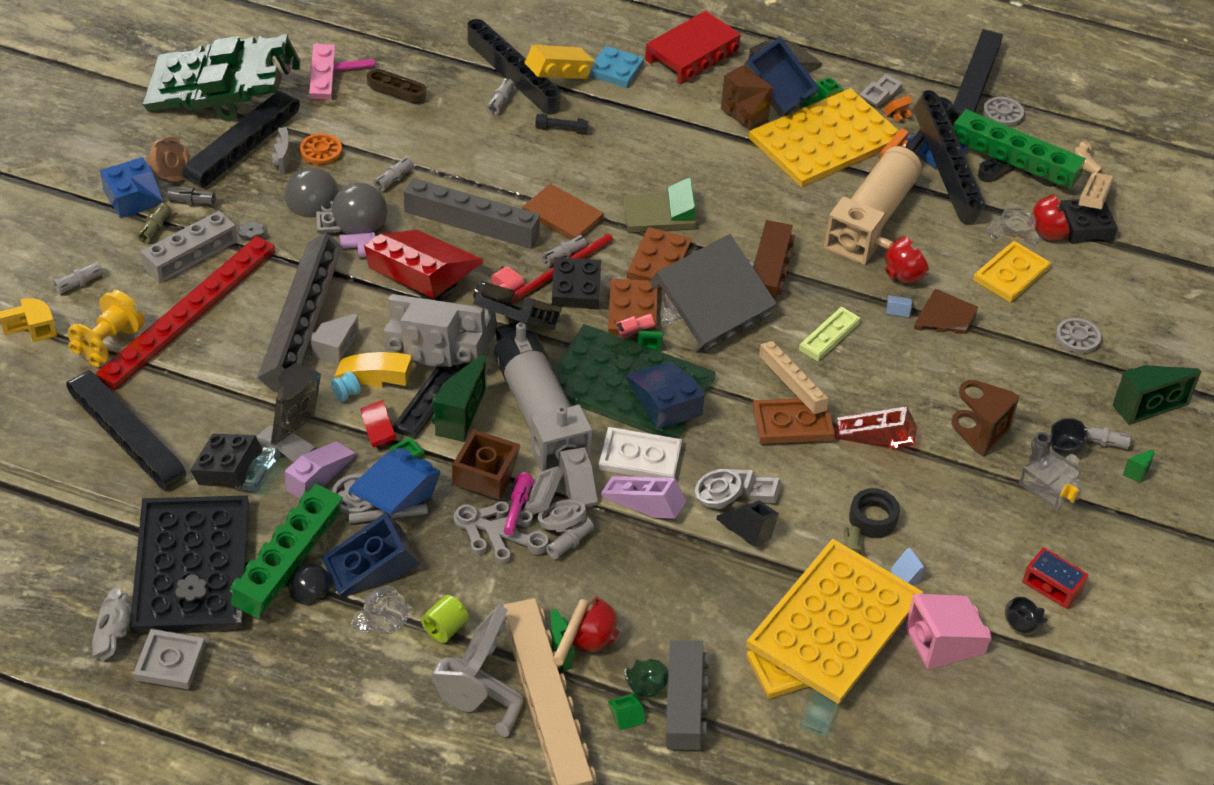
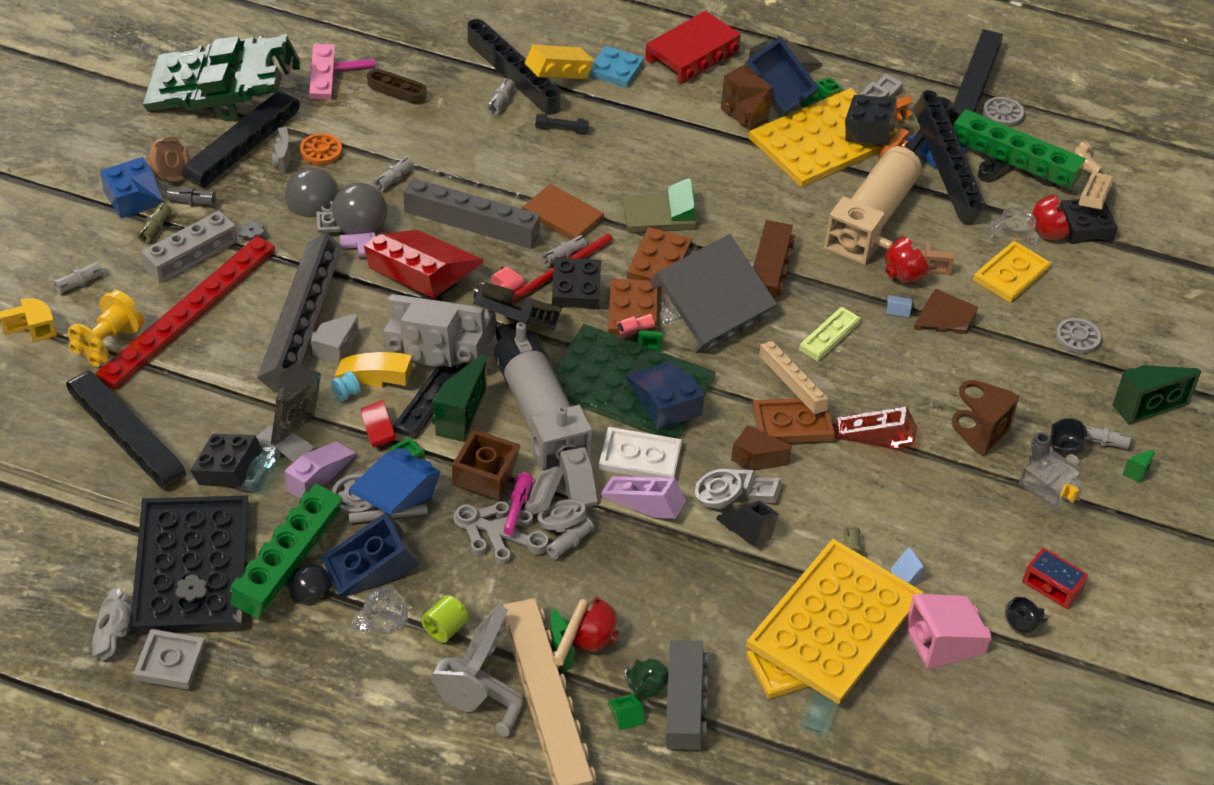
black tyre [849,488,900,538] -> none
none -> reddish brown slope [731,425,792,471]
none -> black brick [845,94,897,145]
none -> medium nougat bracket [920,242,954,275]

